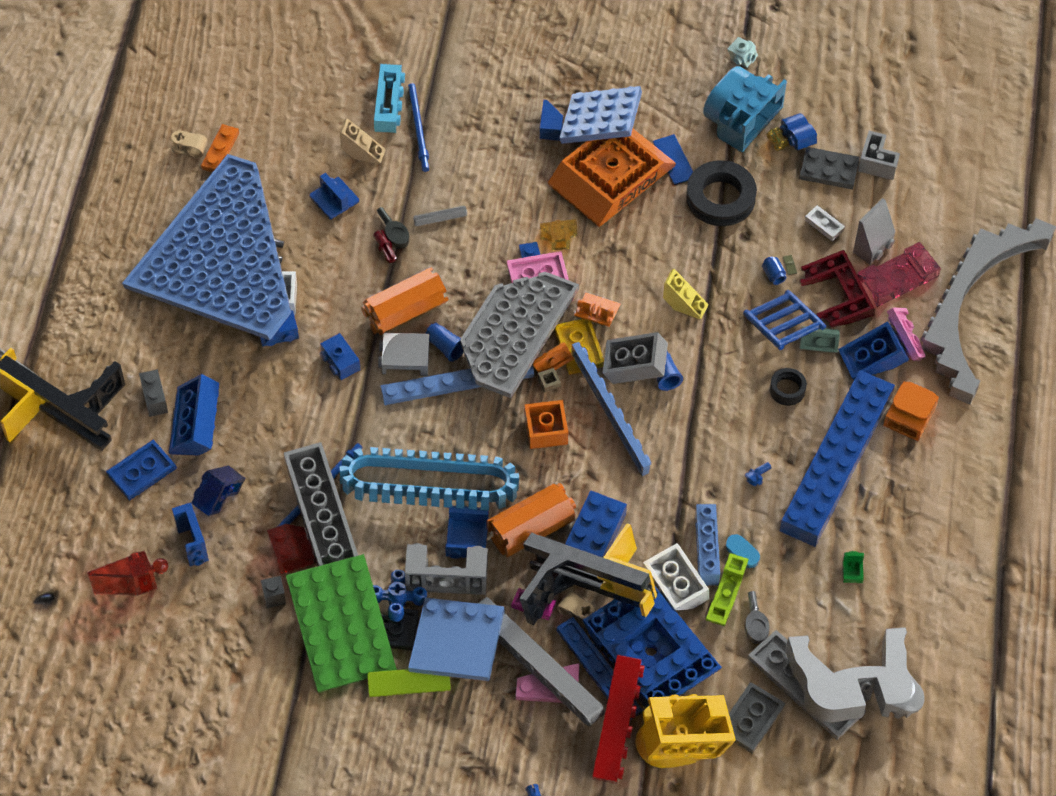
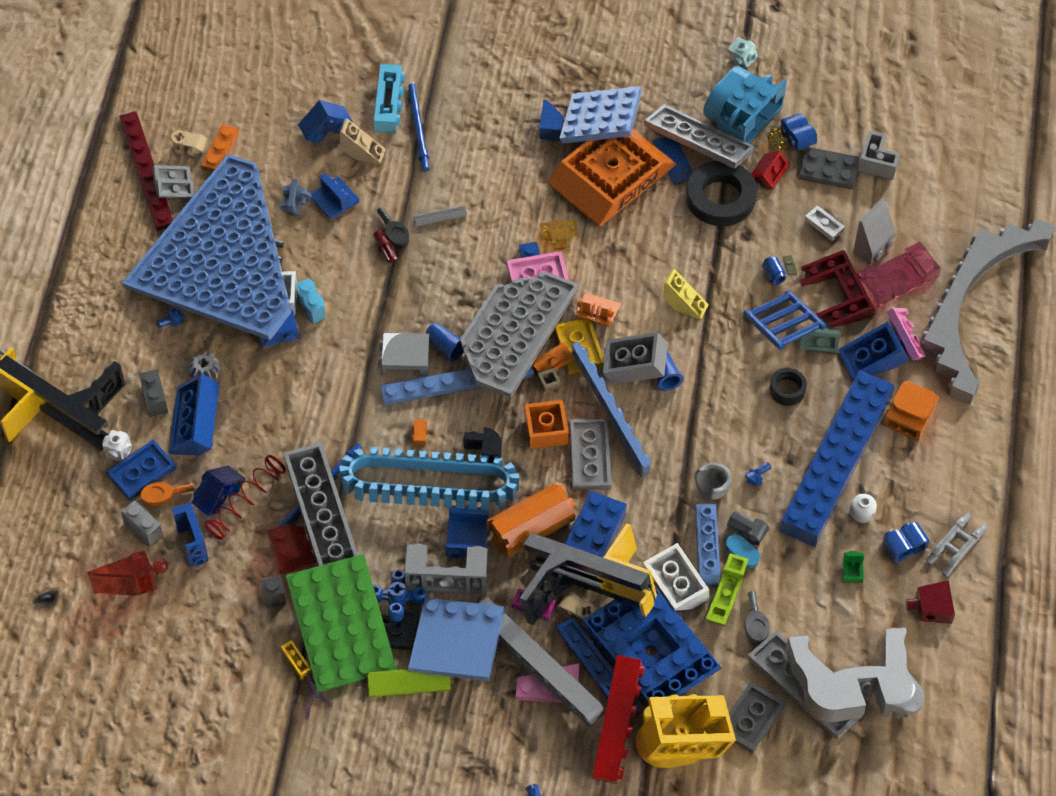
blue brick [320,333,361,380] -> none
orange brick [361,267,449,335] -> none
none -> white brick [102,430,132,462]
none -> dark red plate [119,111,173,231]
none -> light grey brick [121,501,163,547]
none -> orange piece [141,482,195,507]
none -> light grey slope [152,165,194,198]
none -> blue plate [156,308,184,328]
none -> light grey gear [187,351,220,379]
none -> red piece [204,455,286,540]
none -> sand blue hips [280,179,311,217]
none -> yellow piece [281,640,312,681]
none -> medium azure brick [296,279,326,324]
none -> blue brick [298,100,353,143]
none -> plant [304,674,333,720]
none -> orange piece [411,420,427,447]
none -> black brick [463,427,502,464]
none -> light grey tile [570,419,611,490]
none -> light grey plate [644,104,755,169]
none -> light grey piece [694,463,732,500]
none -> dark grey piece [727,510,769,545]
none -> red panel [751,150,790,189]
none -> white head [850,494,877,523]
none -> blue brick [882,522,930,563]
none -> dark red torso [906,580,955,624]
none -> light grey piece [926,513,988,577]

